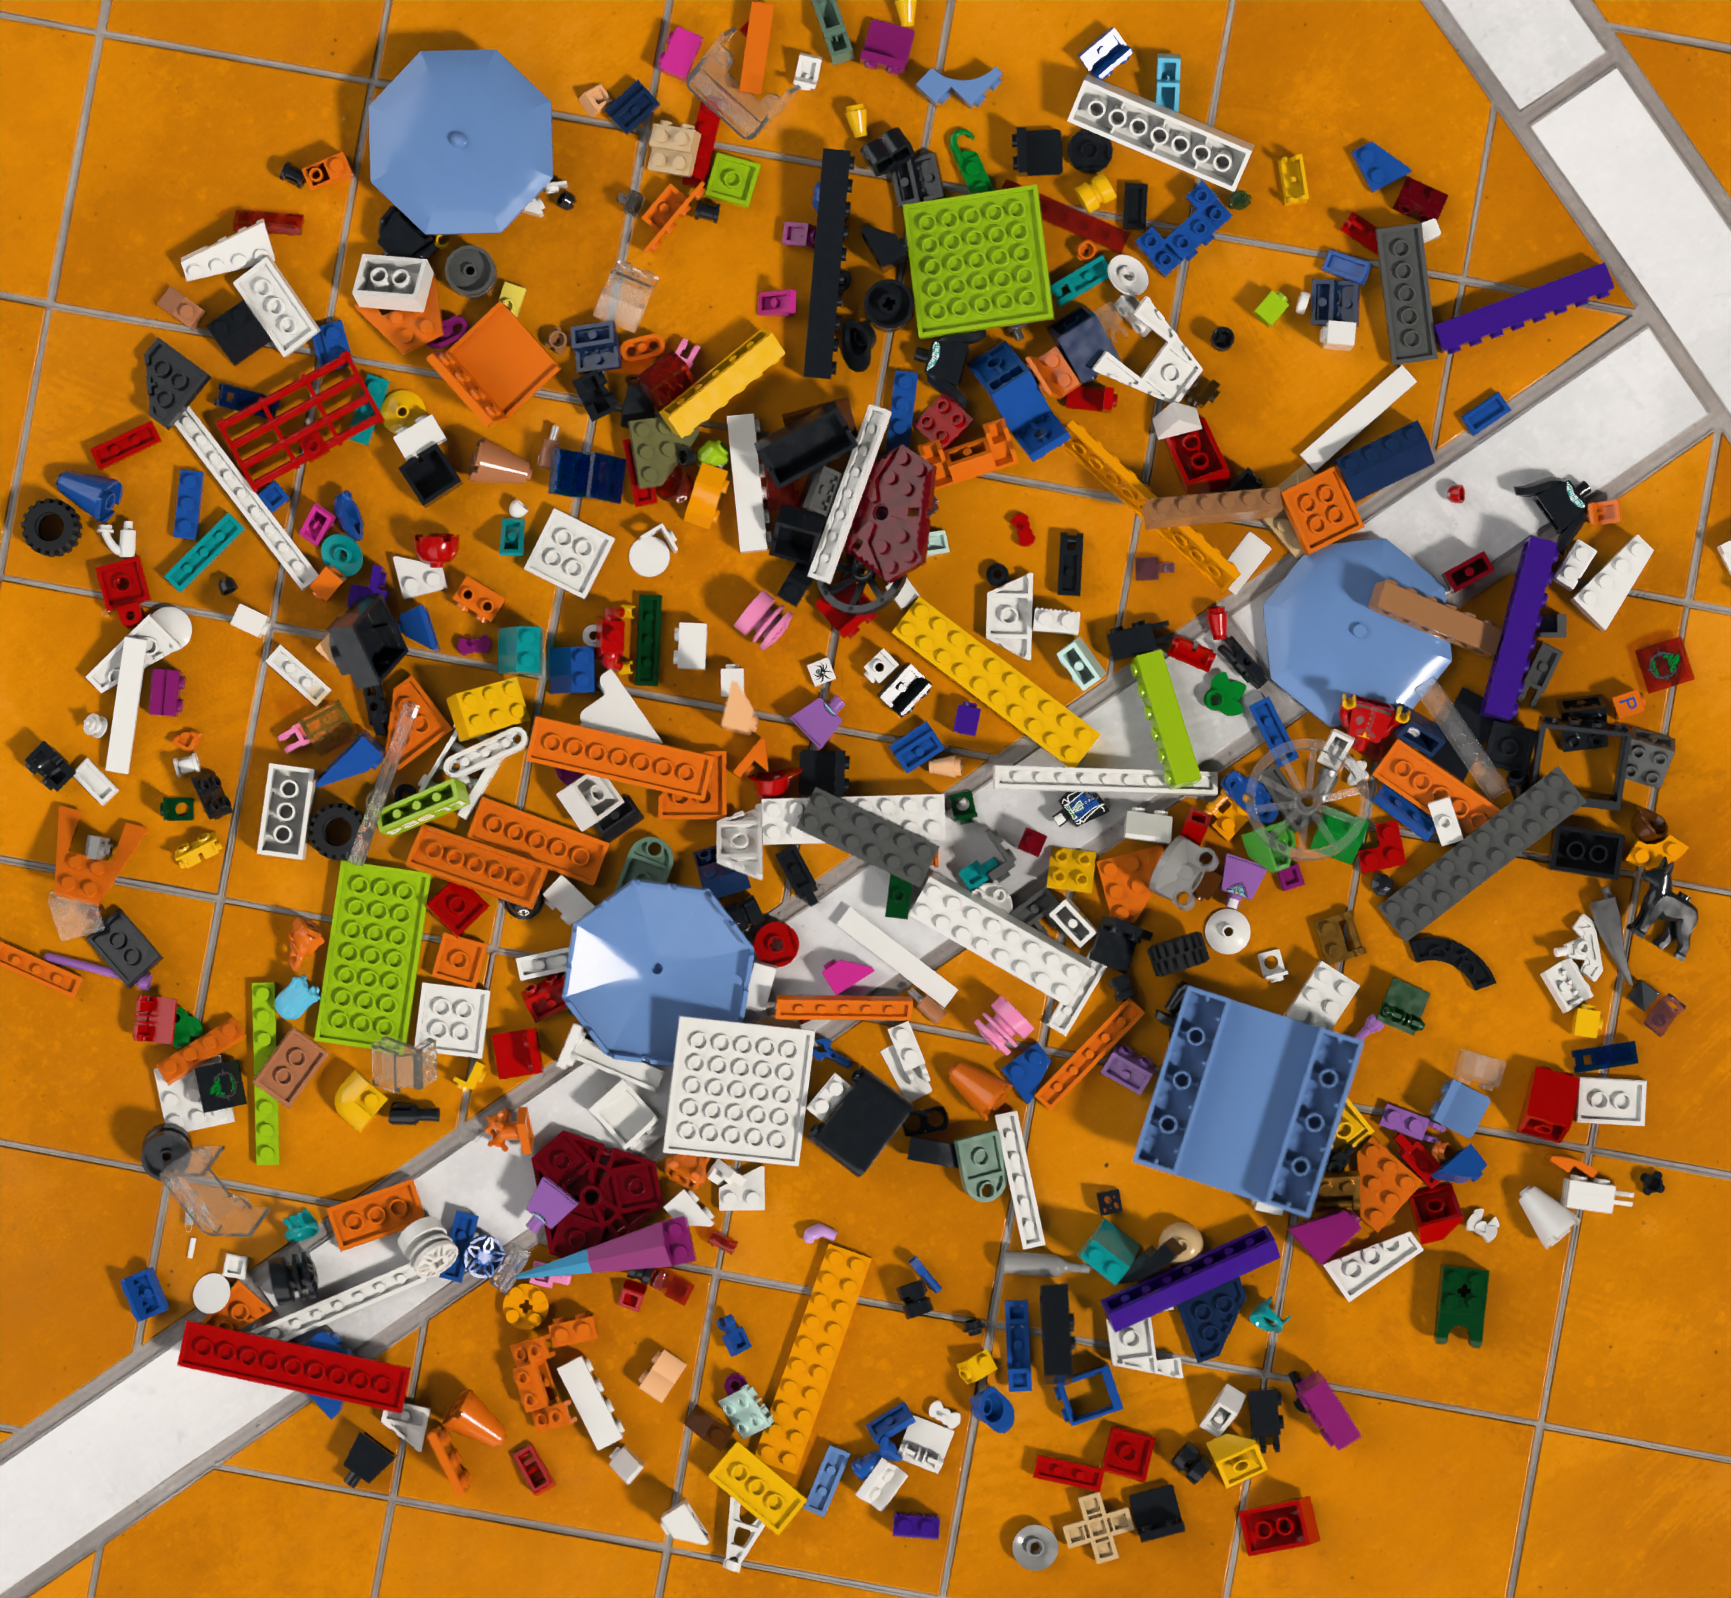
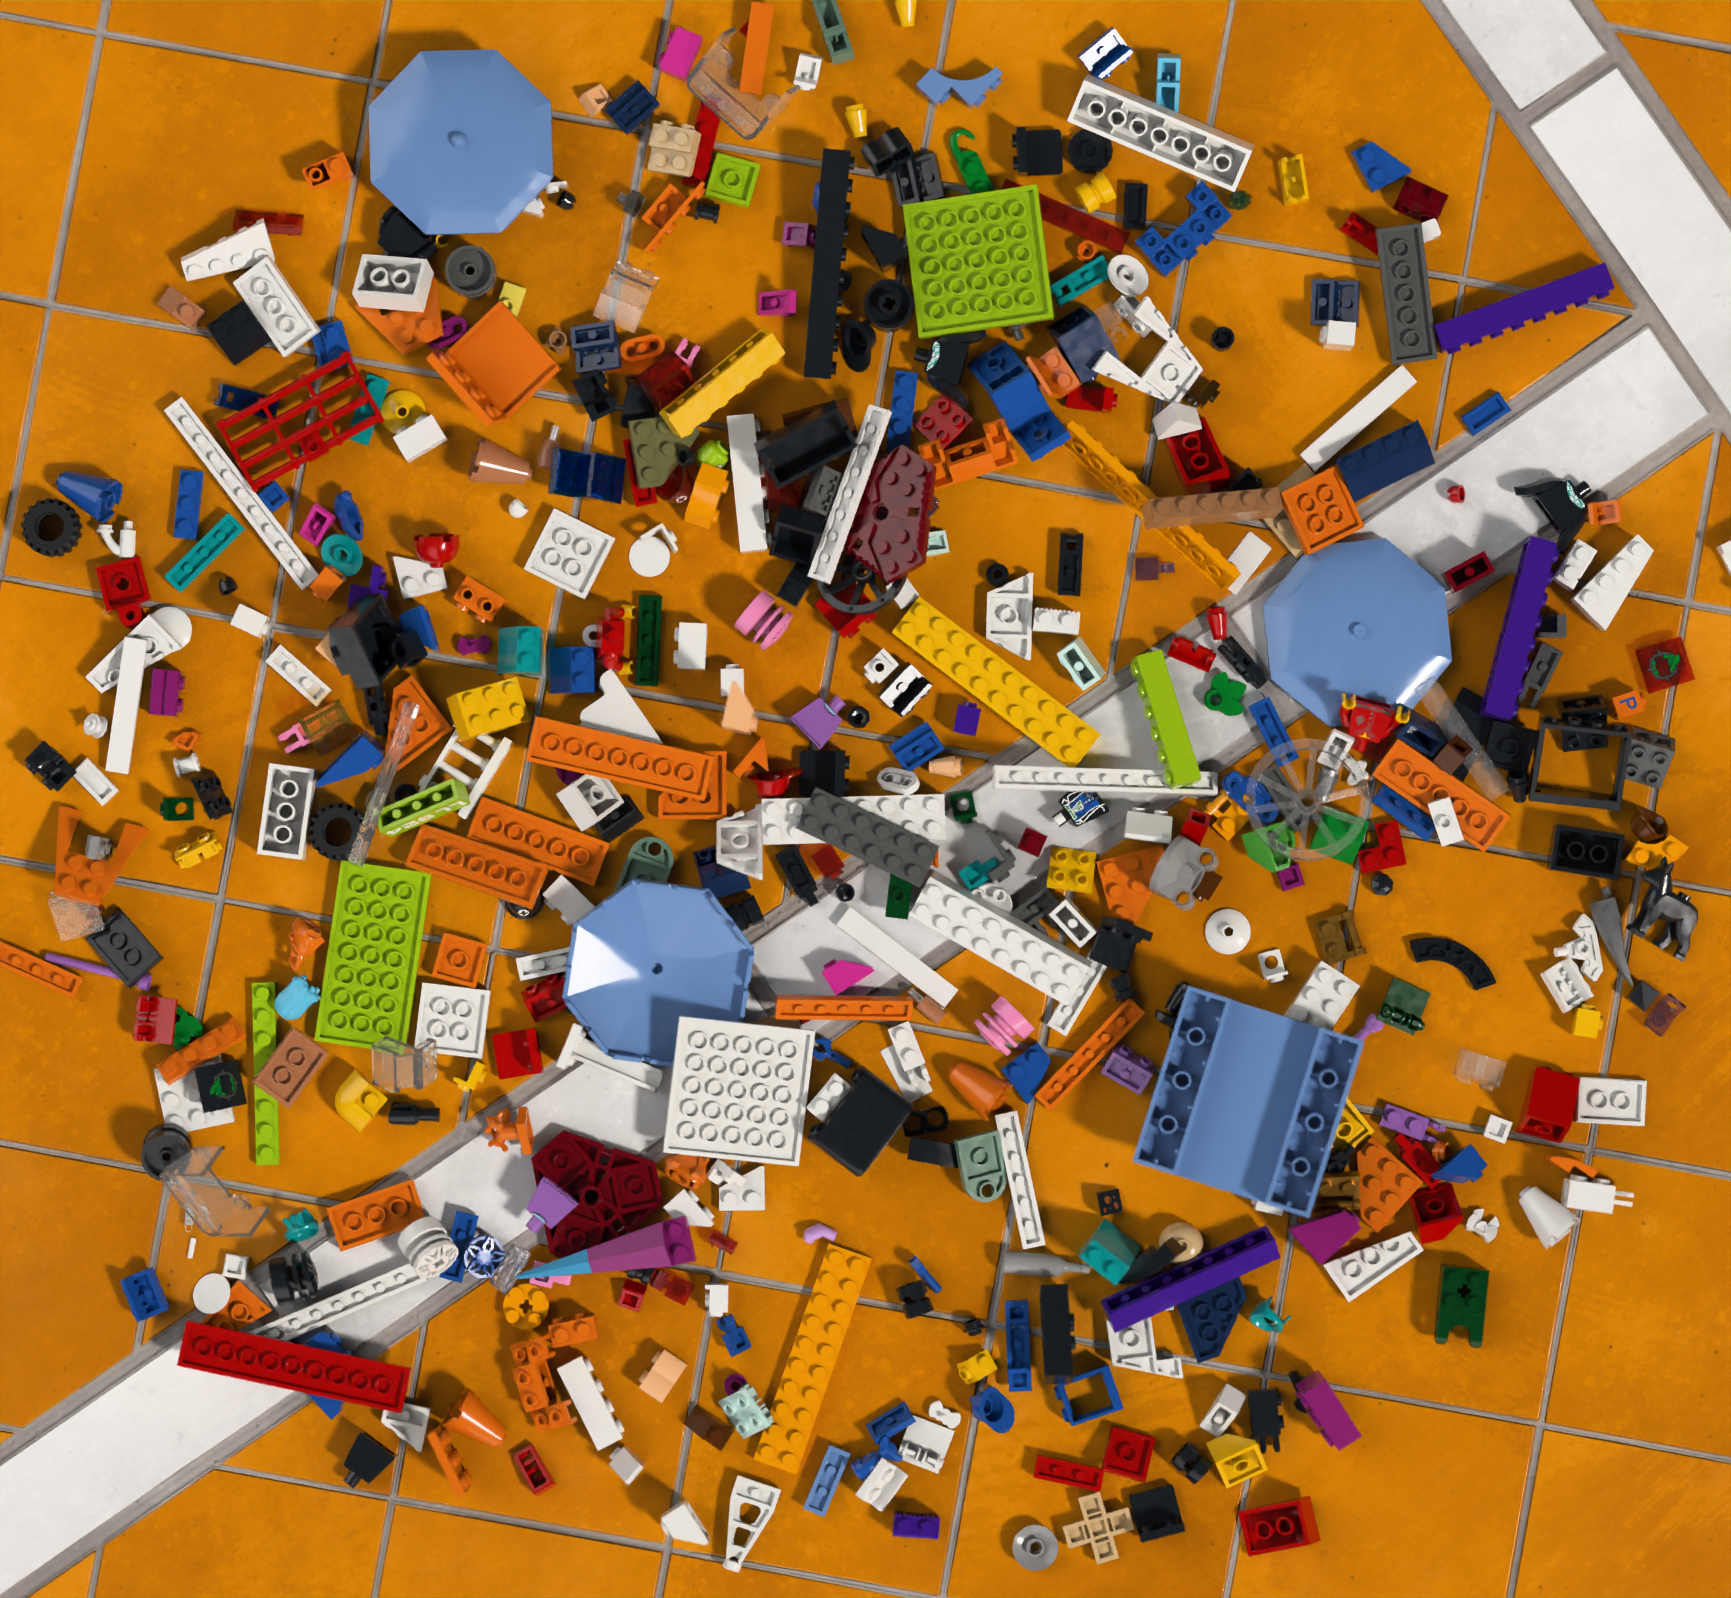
red plate [90,420,162,471] -> none
black plate [144,337,211,430] -> none
black bush [280,161,306,189] -> none
black piece [399,443,464,508] -> none
red tile [425,882,490,938] -> none
white plate [443,727,529,779] -> none
teal slope [499,518,525,556] -> none
white panel [589,1079,660,1150] -> none
yellow plate [708,1440,808,1535] -> none
white tile [746,960,777,1010] -> none
red plate [754,922,799,967] -> none
white tile [807,657,836,687] -> none
magenta bracket [860,20,914,75] -> none
red piece [1010,513,1036,547] -> none
black hinge [1106,620,1173,662] -> none
black tyre [1147,932,1210,977] -> none
medium lavender torso [1220,853,1267,910] -> none
lime brick [1253,290,1289,328] -> none
white tile [1295,291,1311,315] -> none
blue tile [1321,249,1373,286] -> none
medium nougat brick [1367,579,1503,657] -> none
dark grey plate [1378,766,1587,942] -> none
medium blue bracket [1430,1078,1490,1138] -> none
clear blue plate [1571,1041,1638,1073] -> none
black plate [1640,1171,1665,1196] -> none
none -> black brick [388,631,428,669]
none -> white brick [705,1283,729,1317]
none -> clear red brick [811,844,845,880]
none -> black hinge [835,883,855,902]
none -> black tile [848,706,870,728]
none -> white plate [877,767,920,795]
none -> reddish brown brick [1433,734,1474,776]
none -> white plate [1482,1114,1513,1144]

